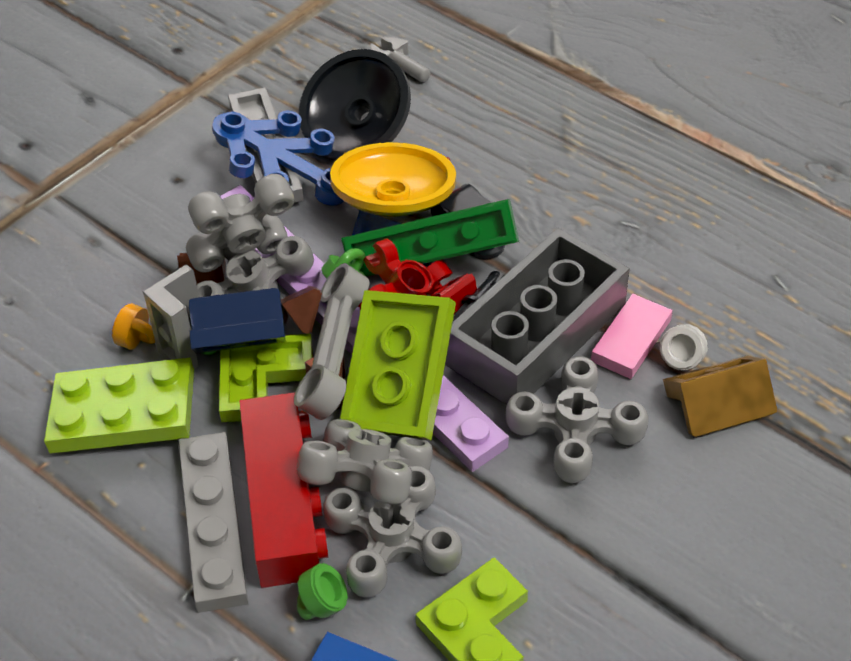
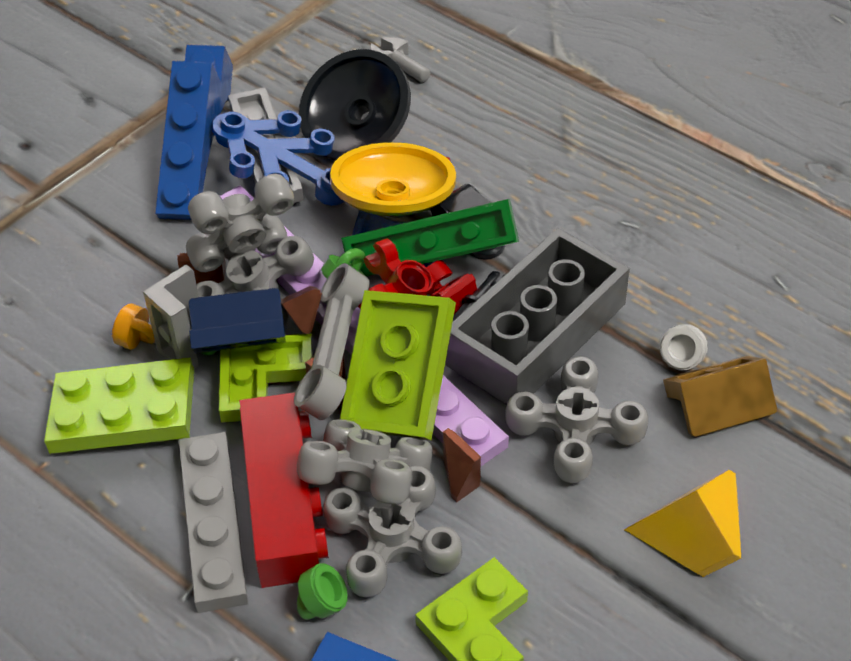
bright pink tile [591,294,673,379] -> none
none -> blue arch [155,45,233,220]
none -> copper slope [443,428,481,502]
none -> yellow slope [624,470,741,577]

